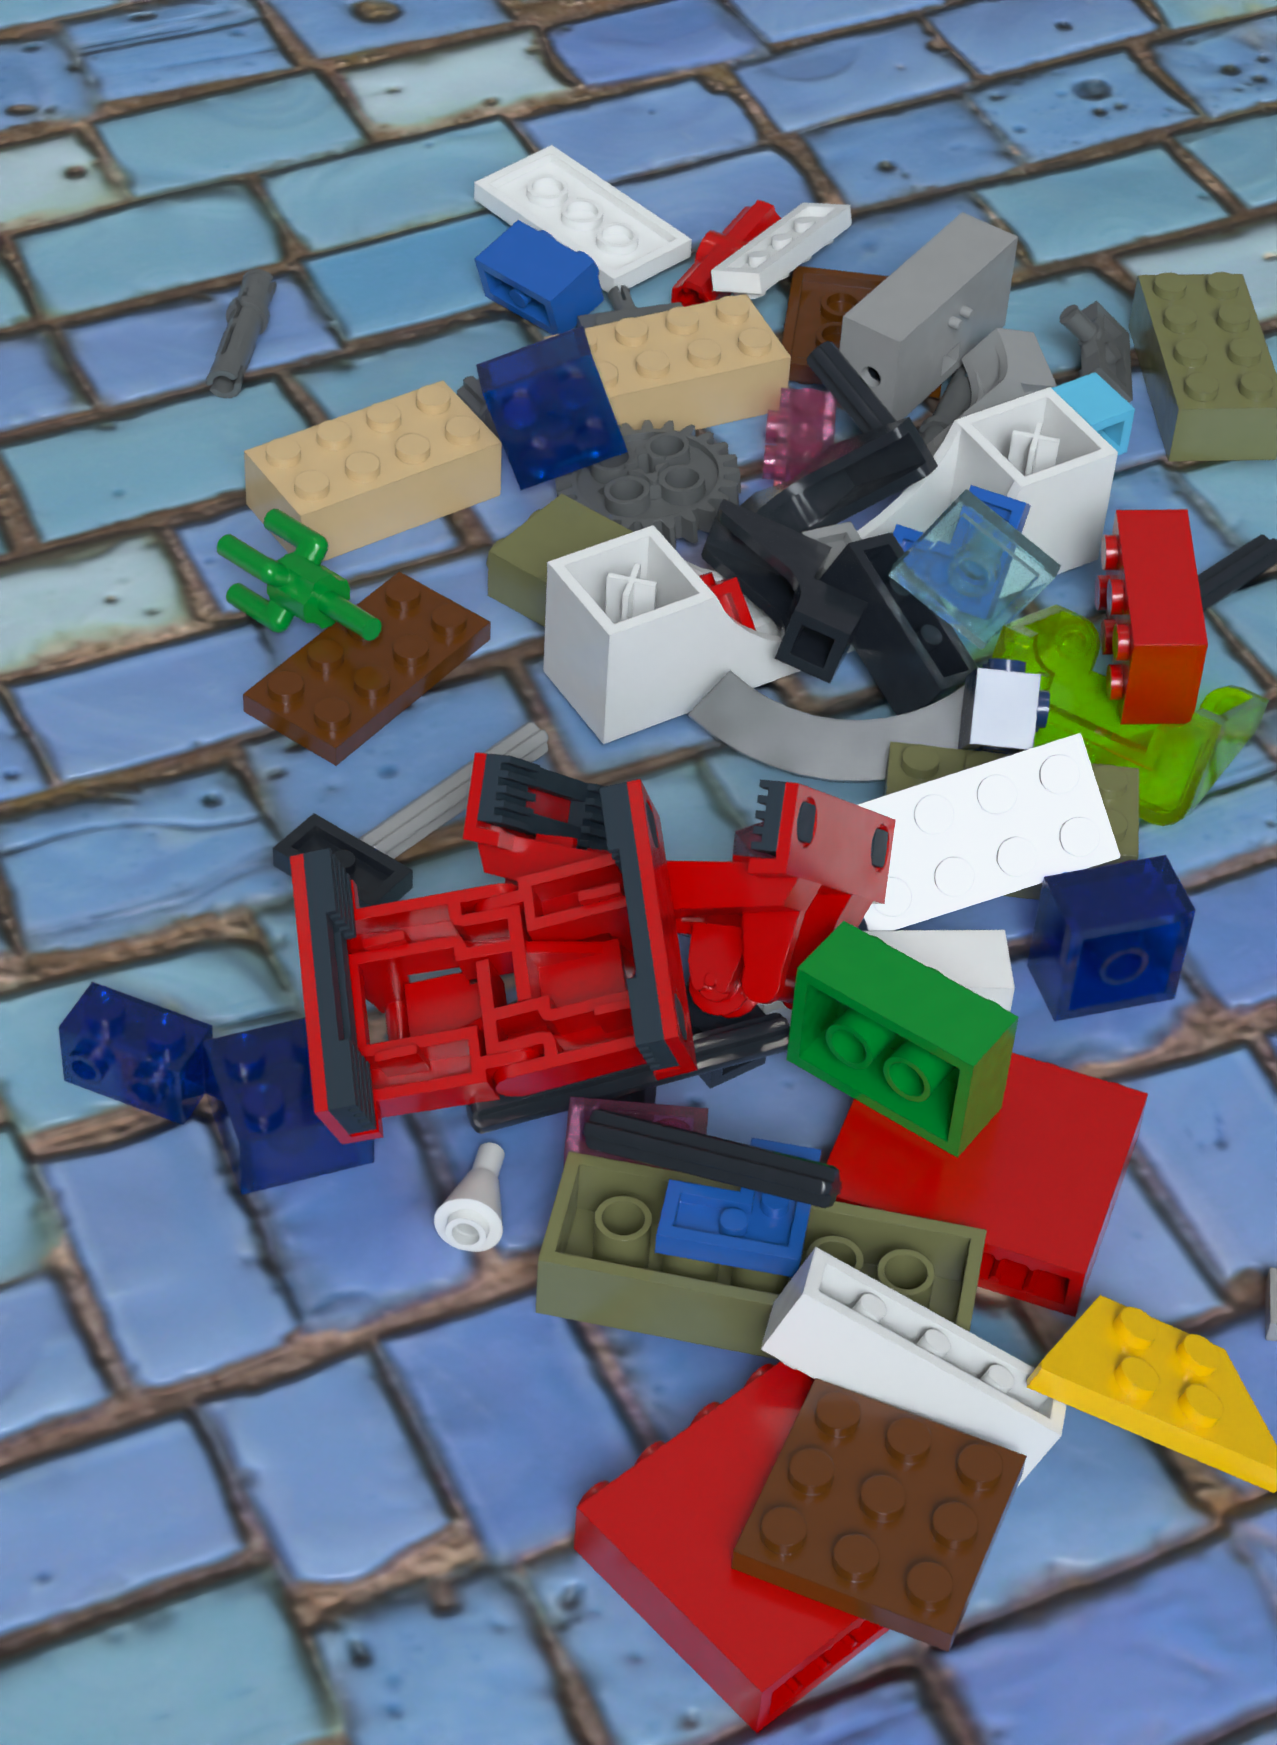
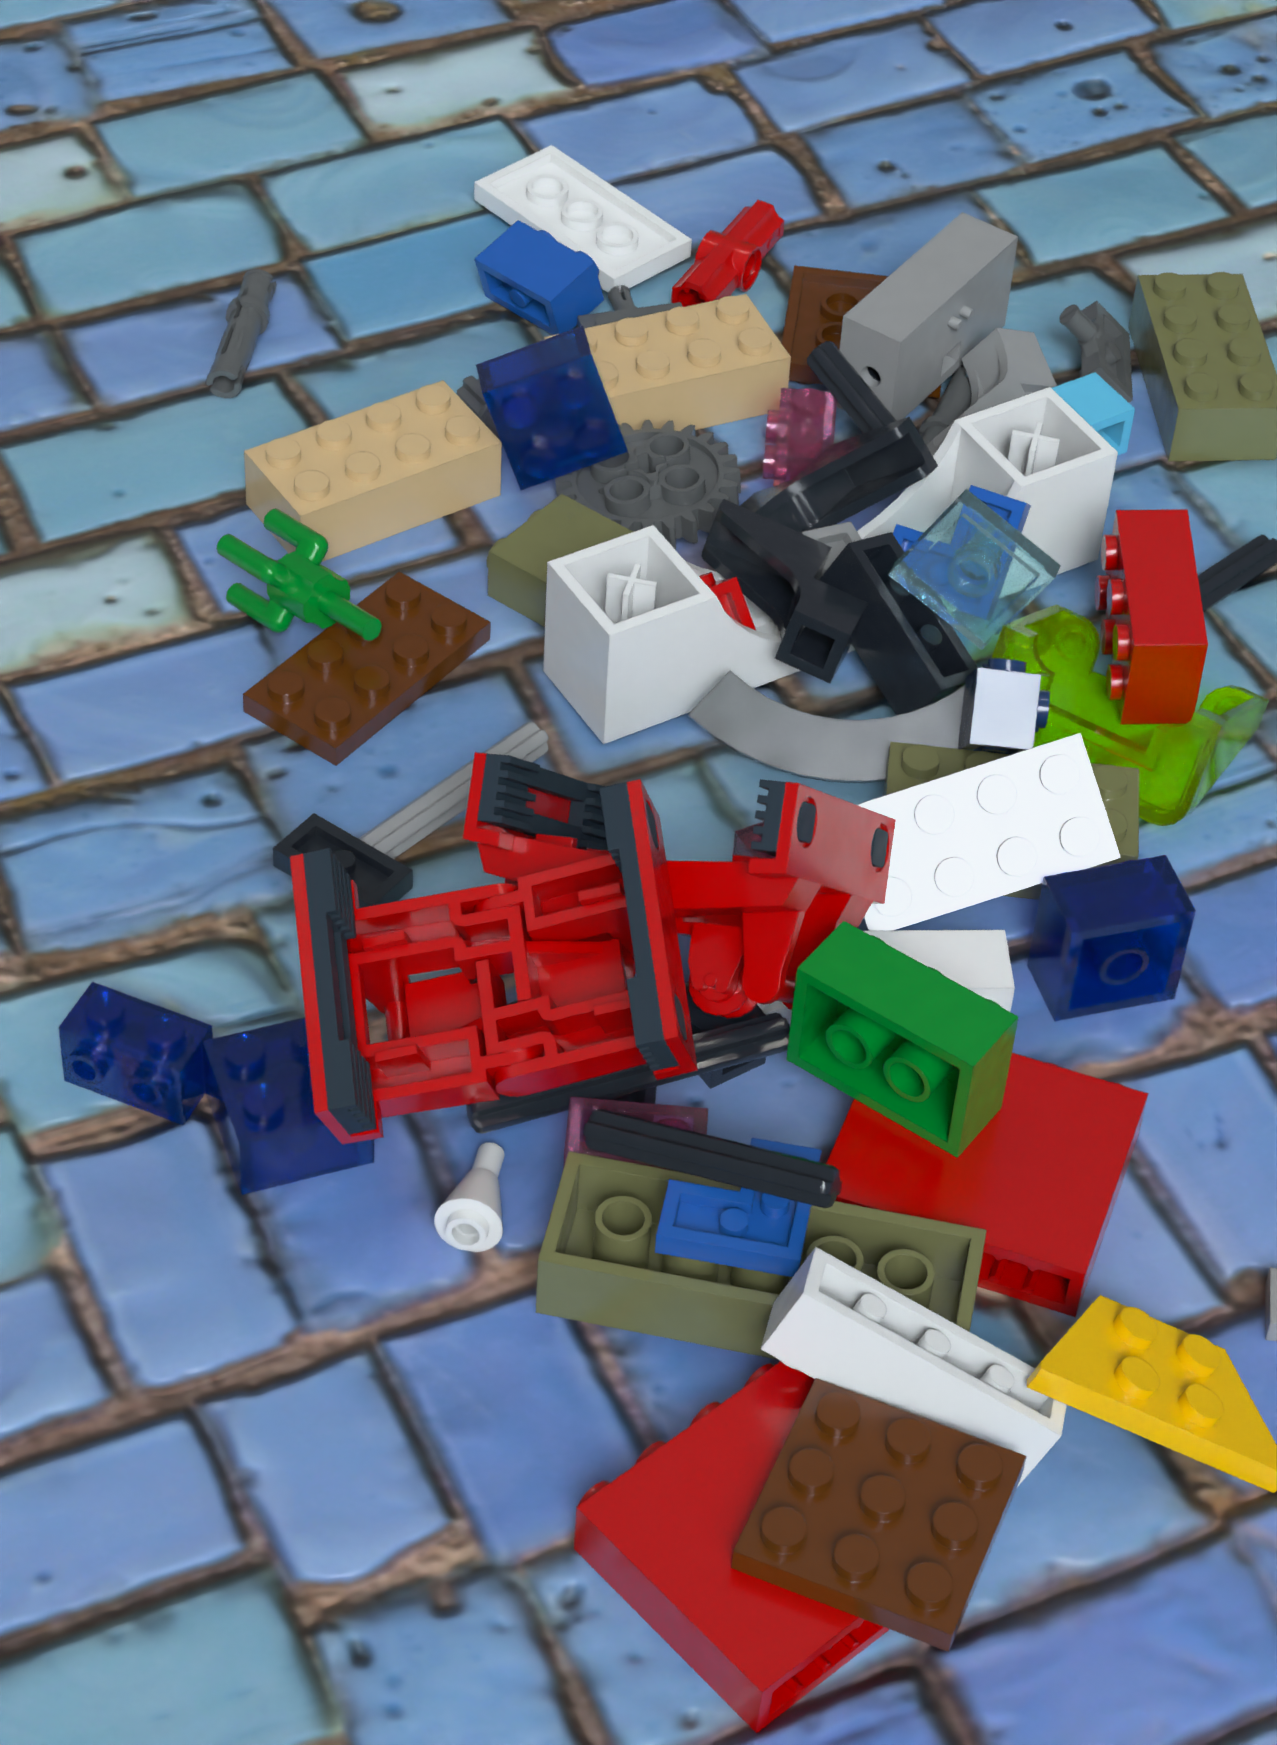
white plate [711,202,852,299] -> none

